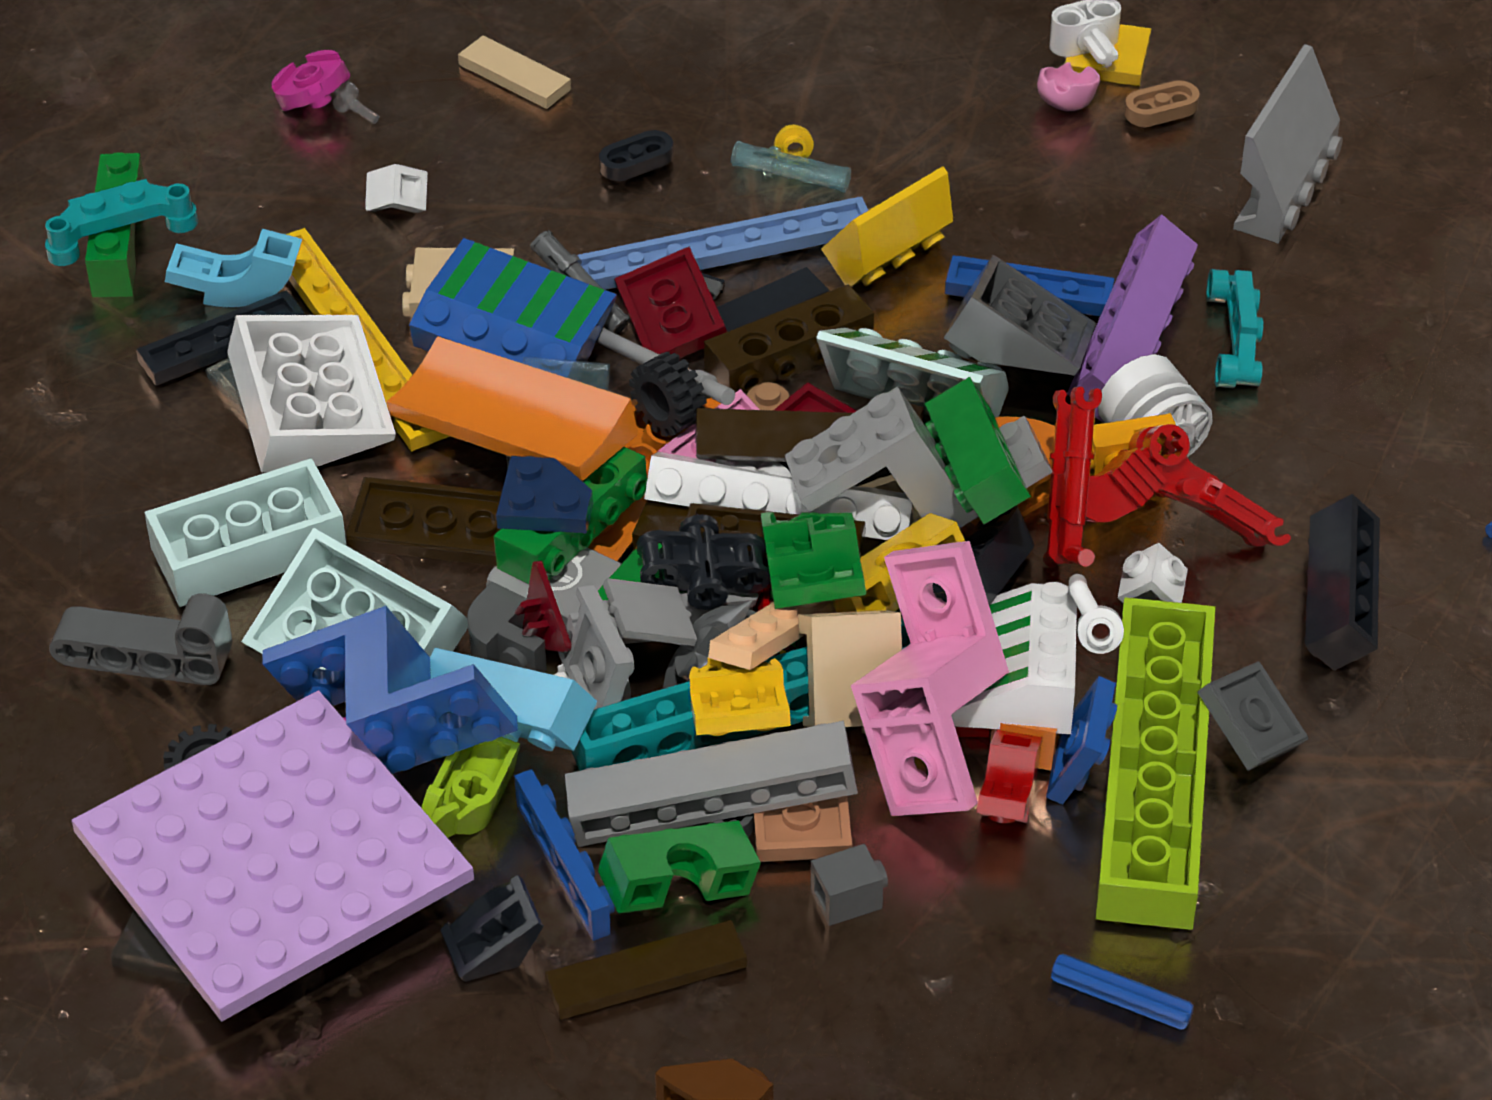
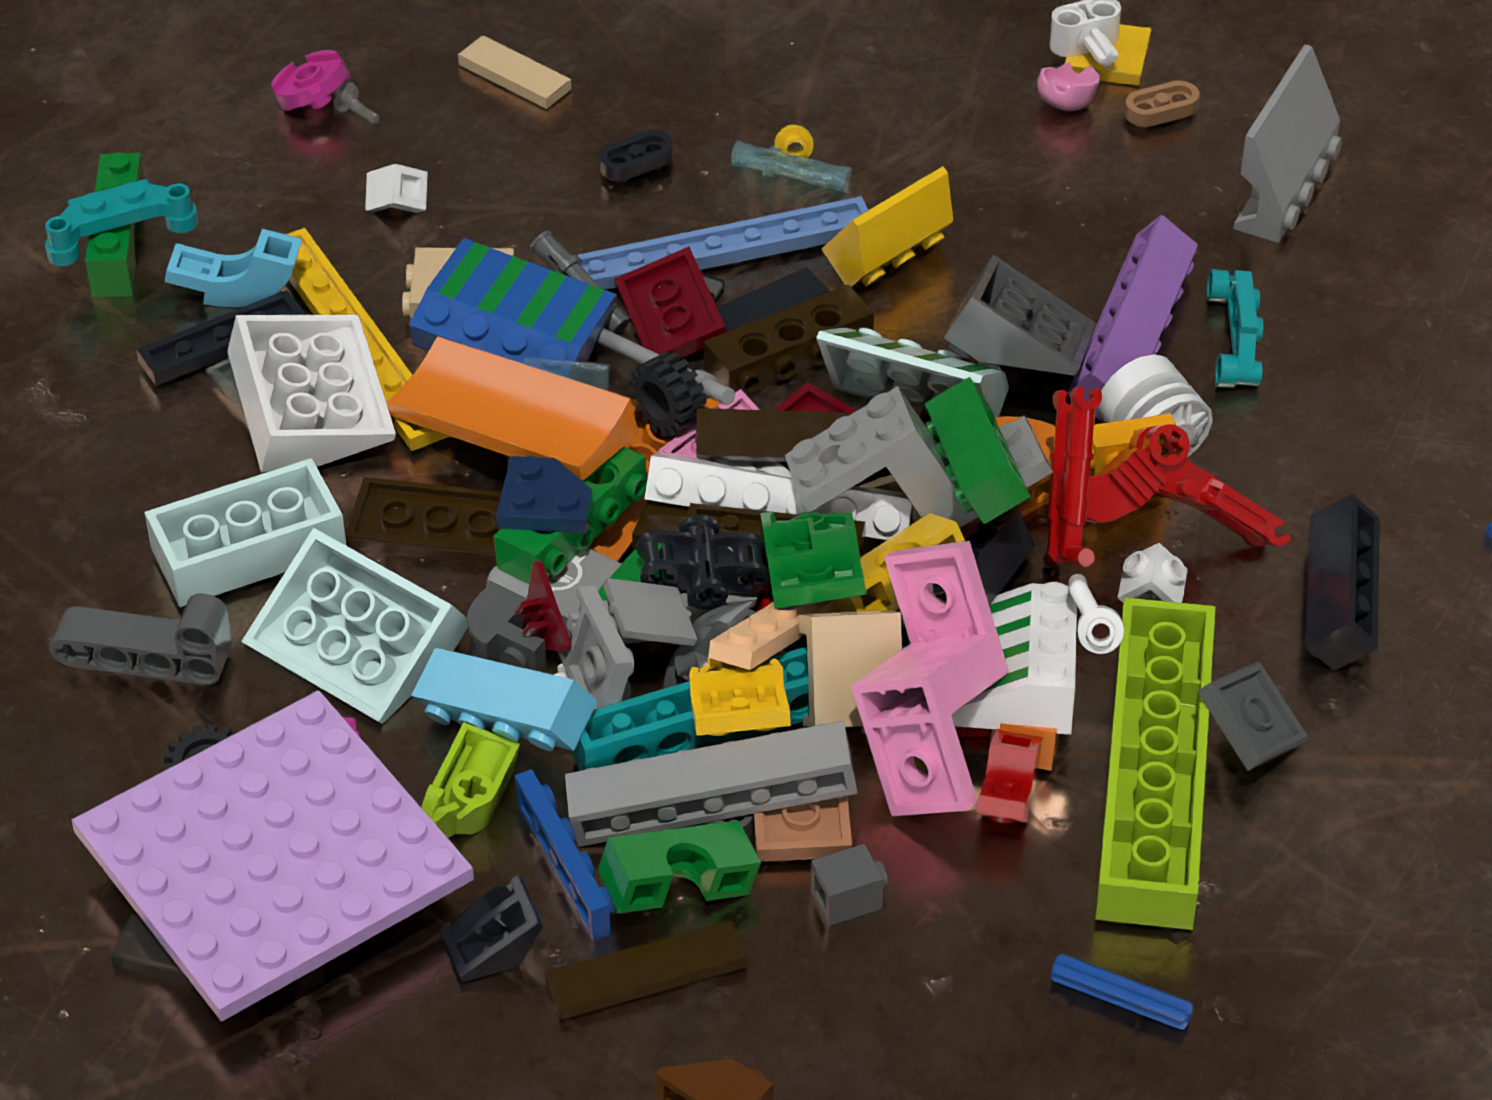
blue bracket [262,606,518,774] -> none
medium nougat plate [747,382,789,410] -> none
blue plate [945,255,1115,316] -> none
blue plate [1046,676,1117,805] -> none

